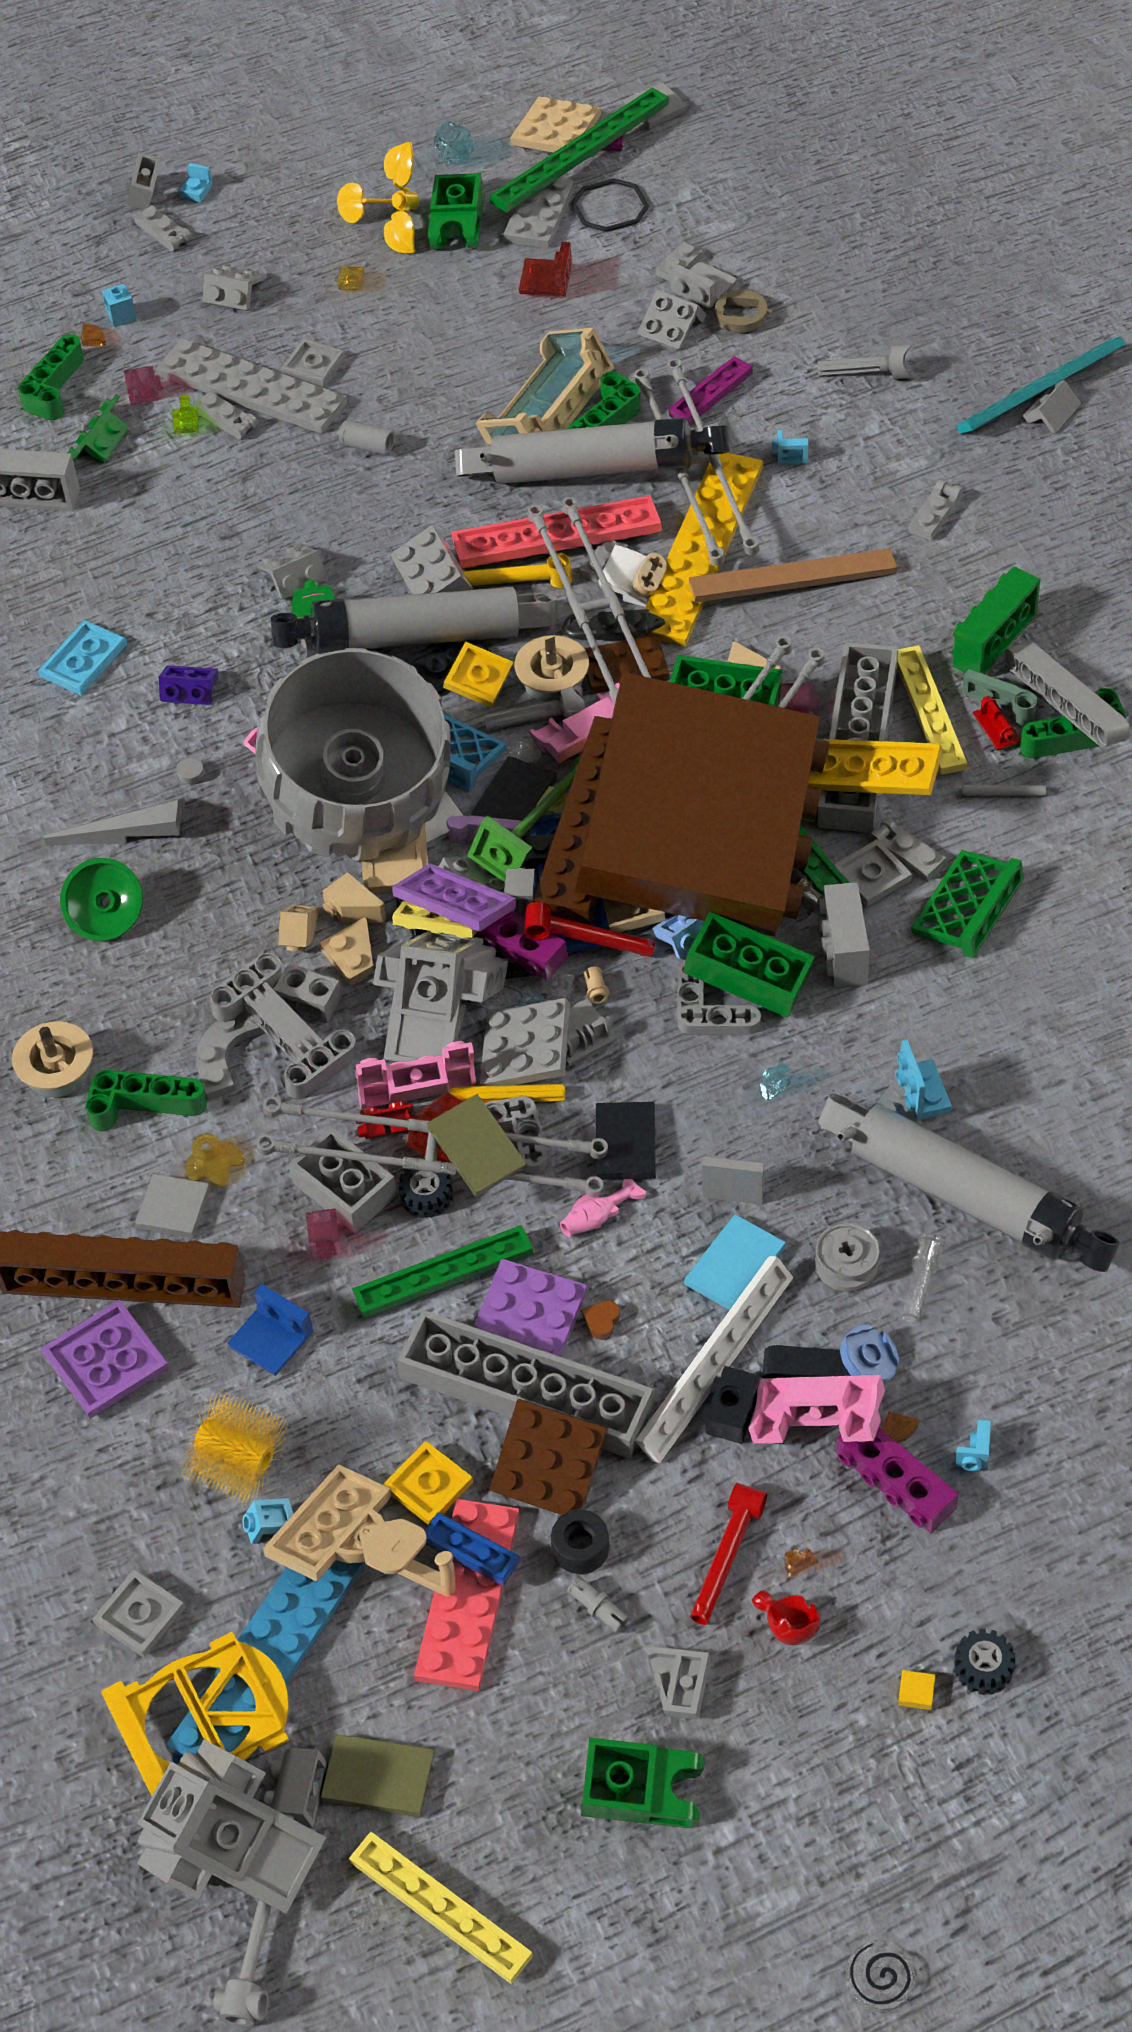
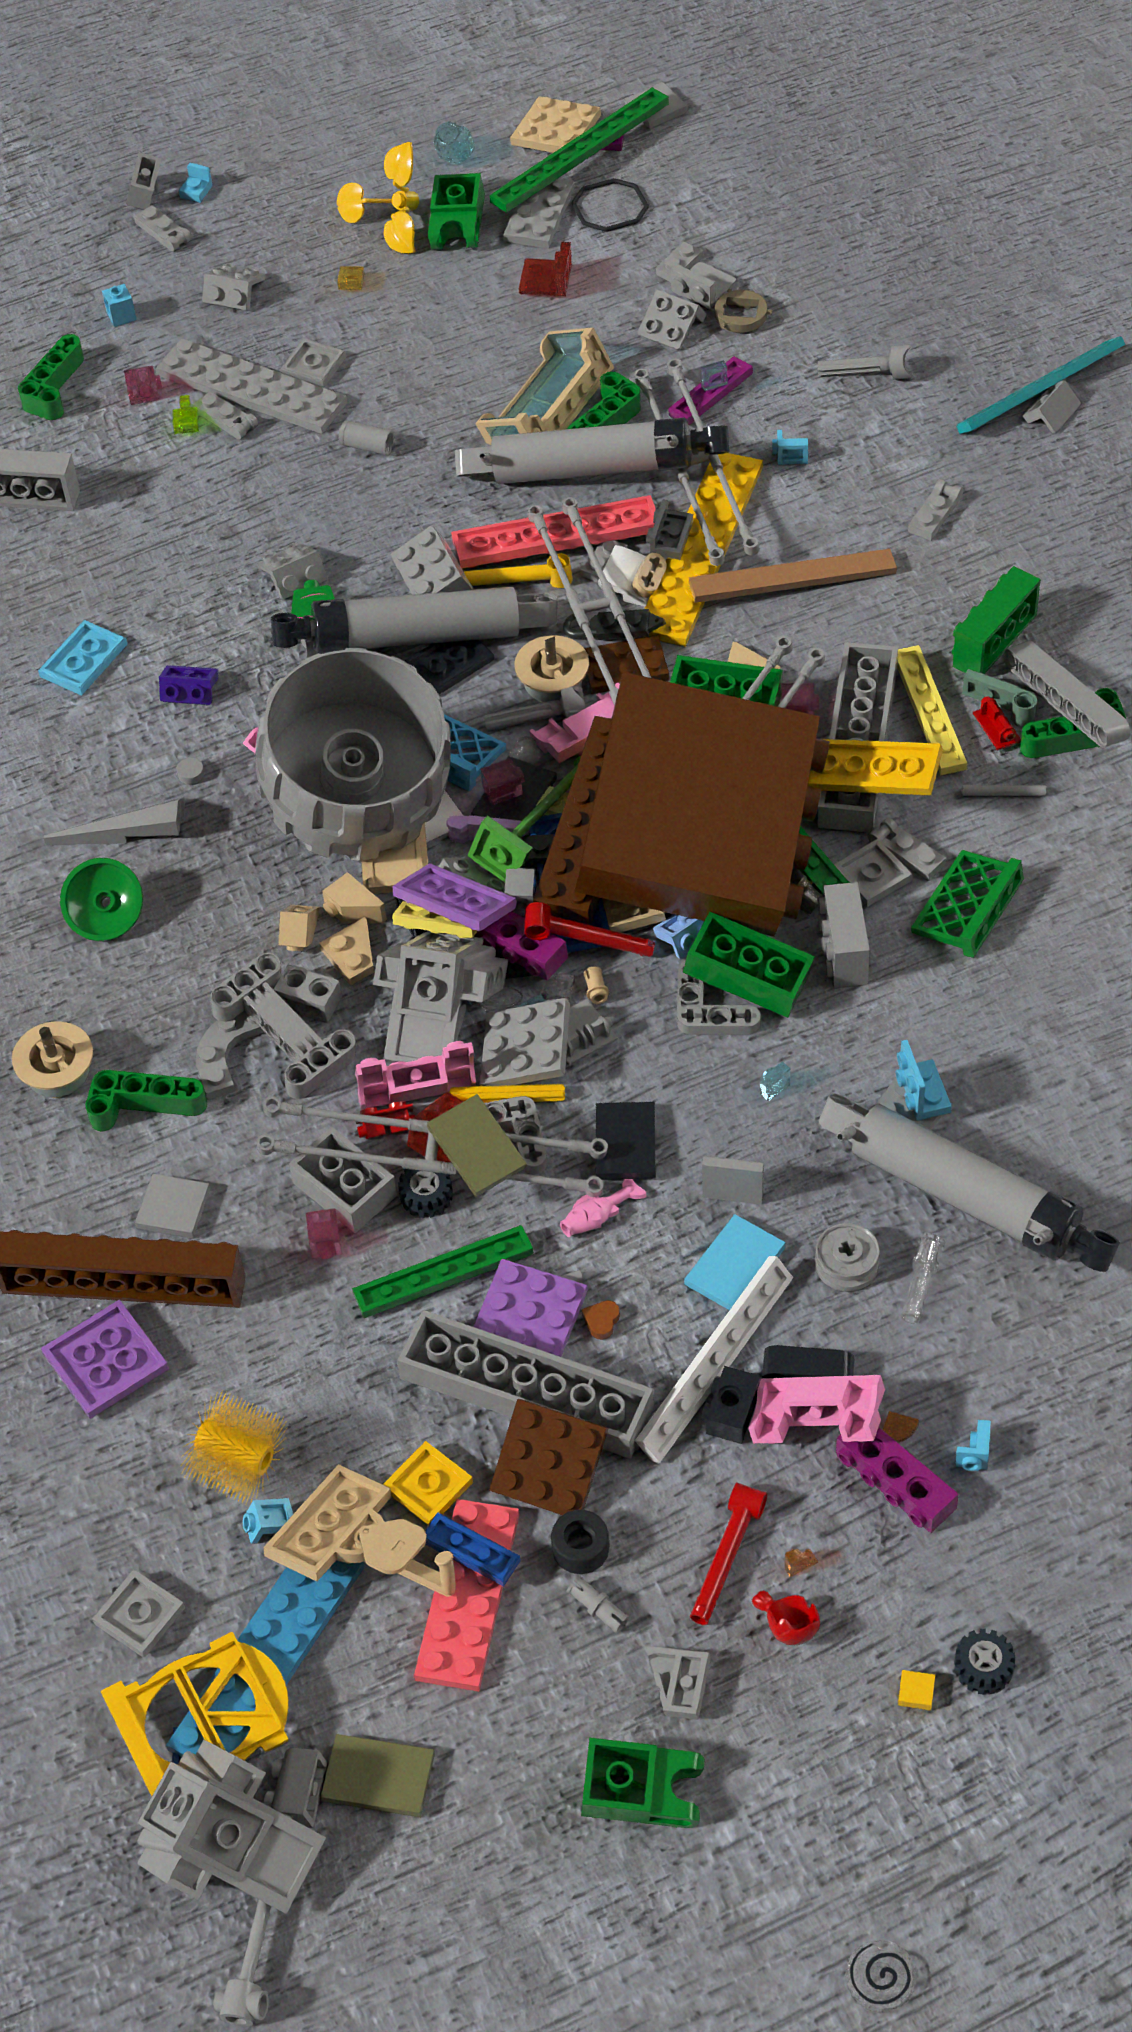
green bracket [67,394,130,464] -> none
clear orange tile [81,323,106,346] -> none
clear yellow plate [186,1133,245,1187] -> none
blue bracket [228,1284,314,1376] -> none
light yellow plate [349,1832,533,1985] -> none
yellow plate [443,642,514,708] -> none
medium blue tile [840,1324,899,1383] -> none
none -> clear pink brick [480,758,525,805]
none -> dark grey bracket [646,499,693,560]
none -> clear light blue tile [700,360,728,391]

